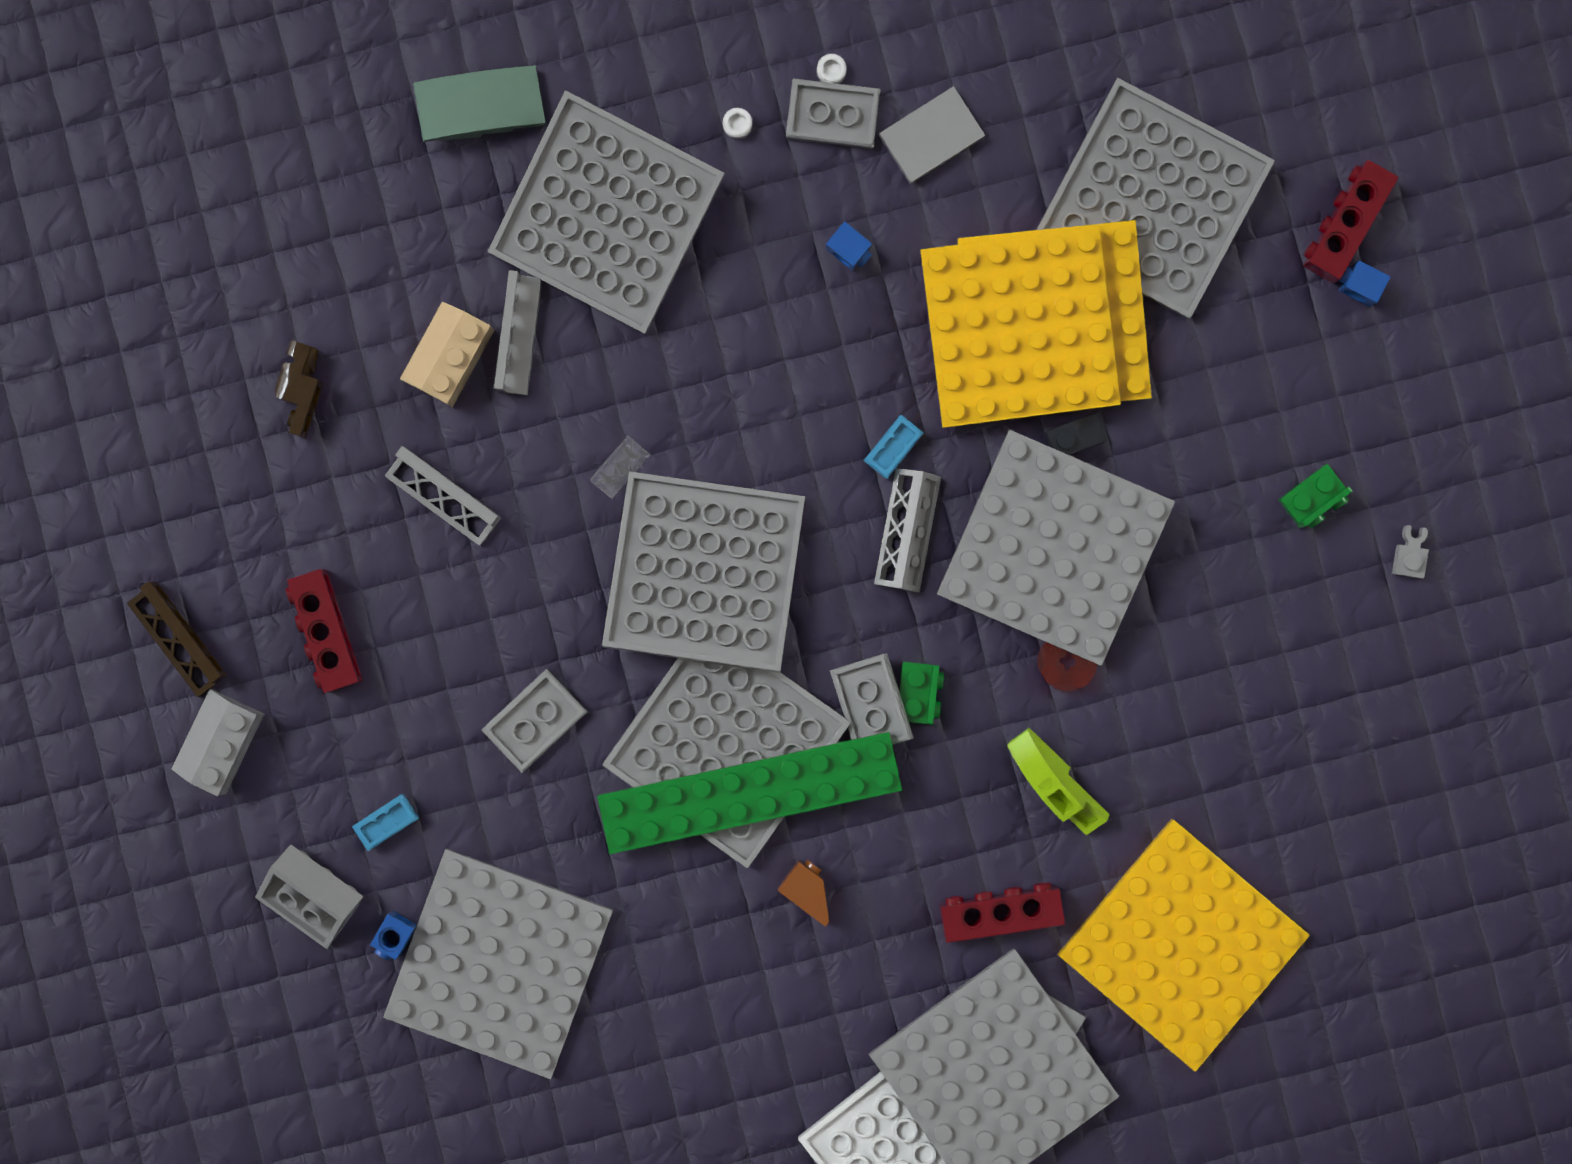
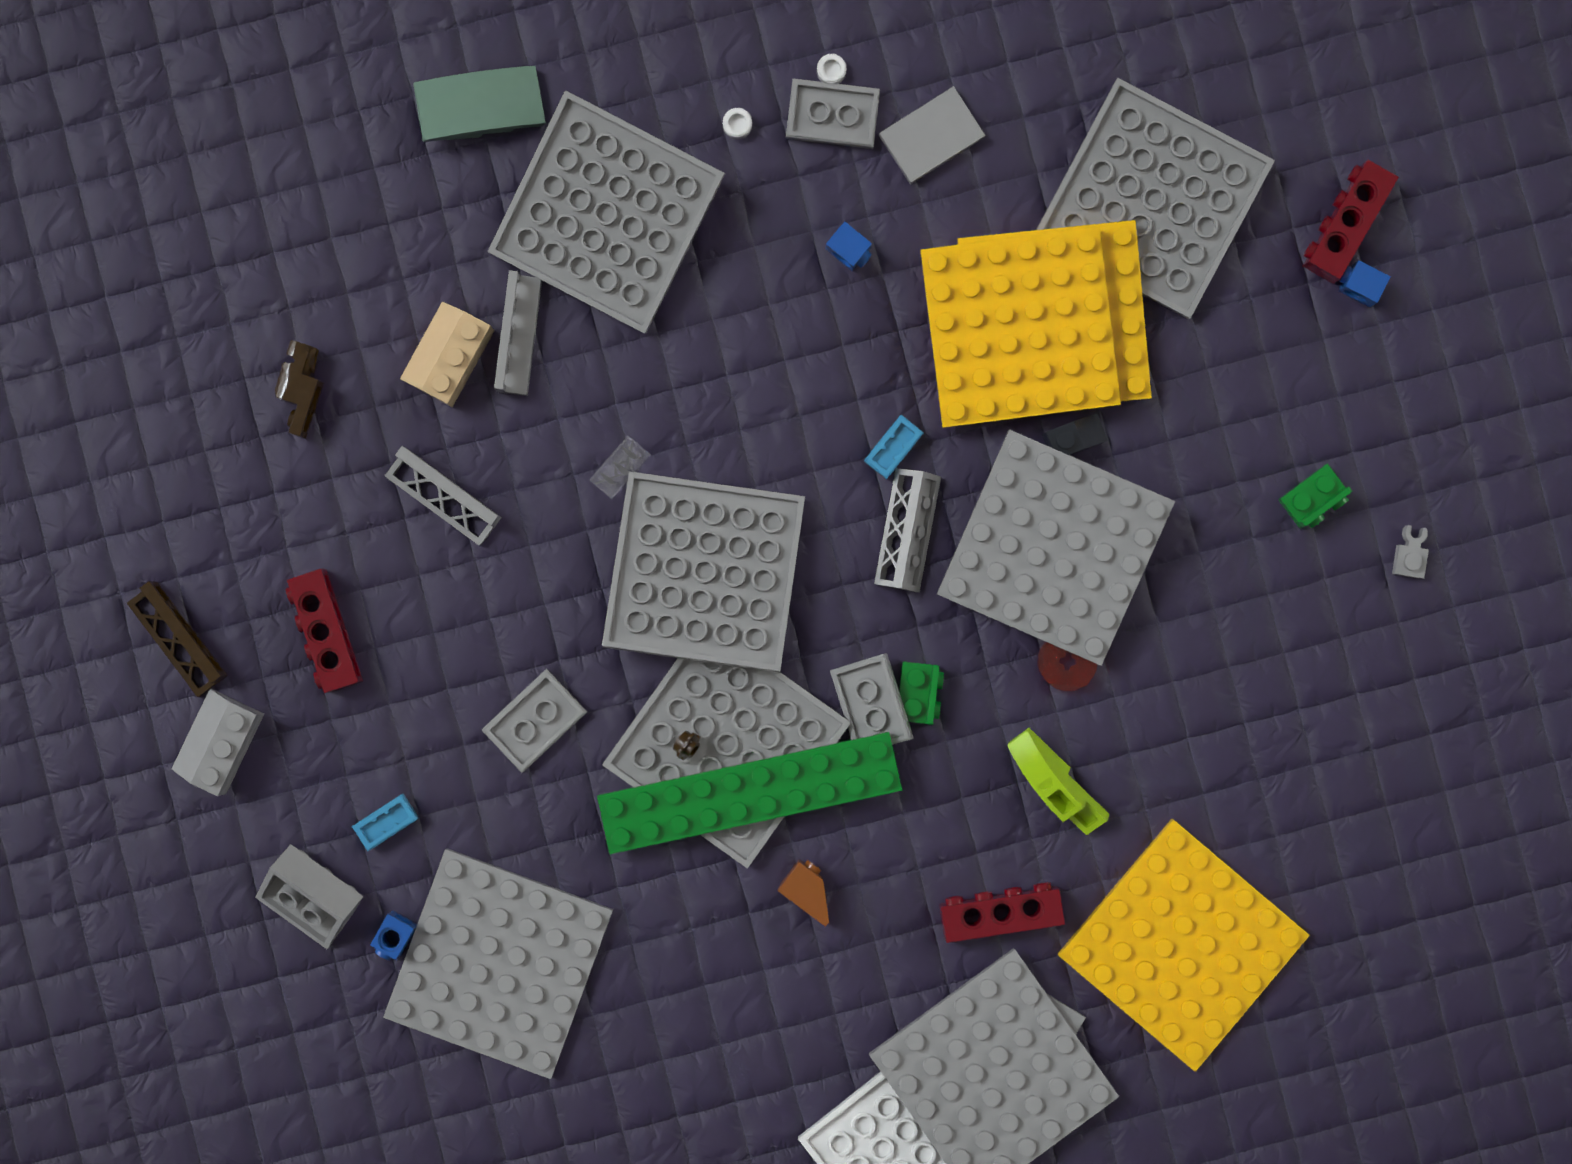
none -> dark brown plate [673,731,701,760]

